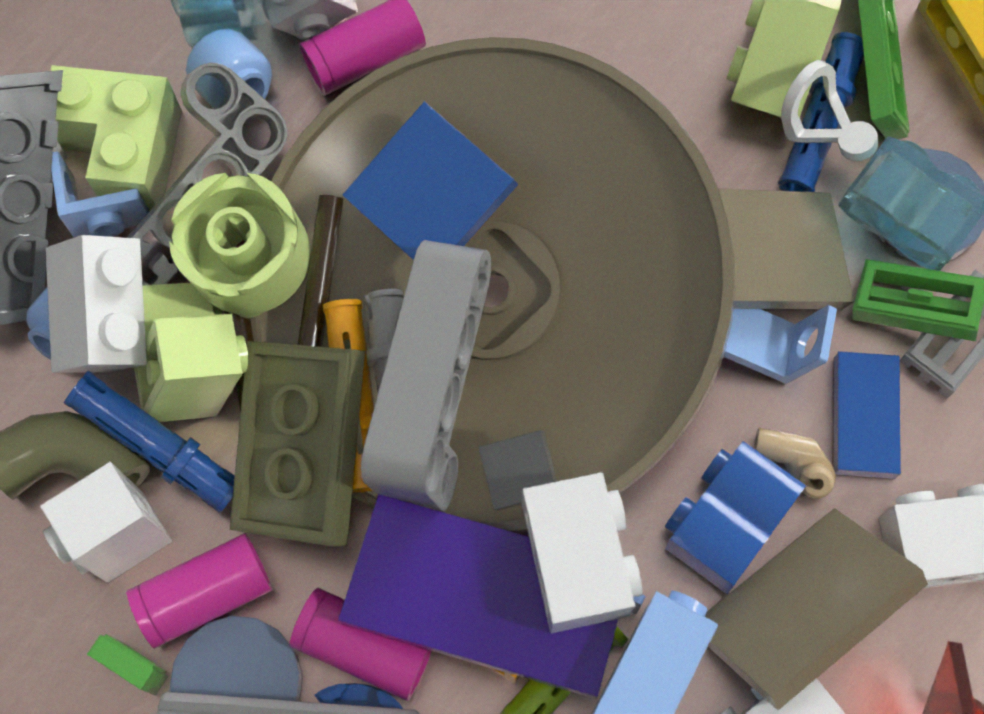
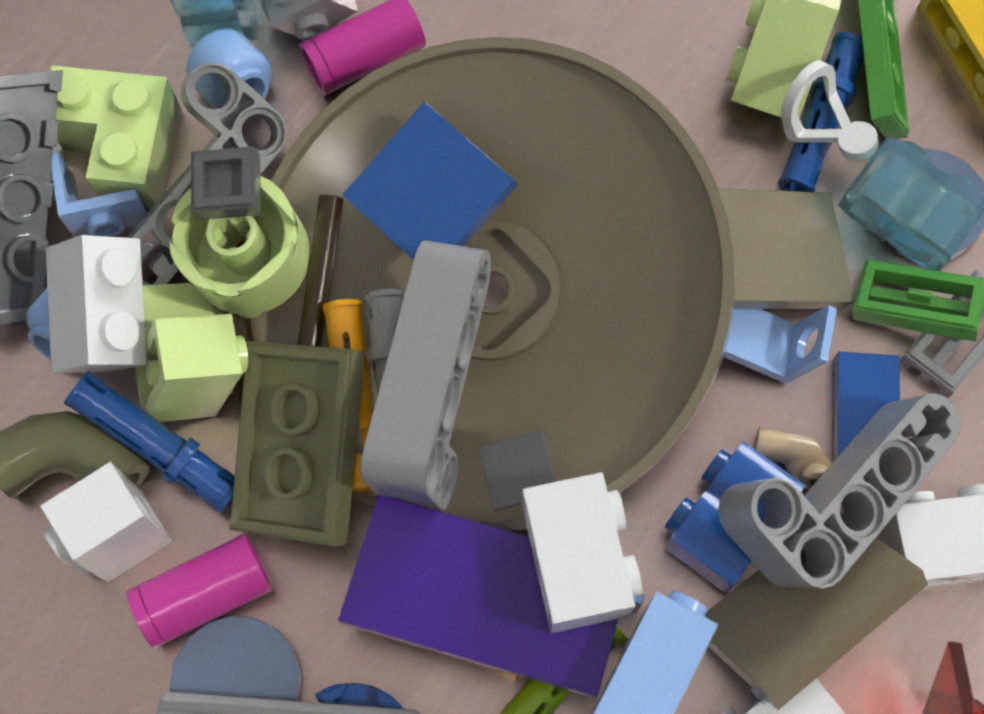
bright green tile [87,634,168,696] -> none
dark pink pin [289,587,432,701] -> none
none -> dark grey tile [191,146,261,220]
none -> light grey beam [718,393,961,589]

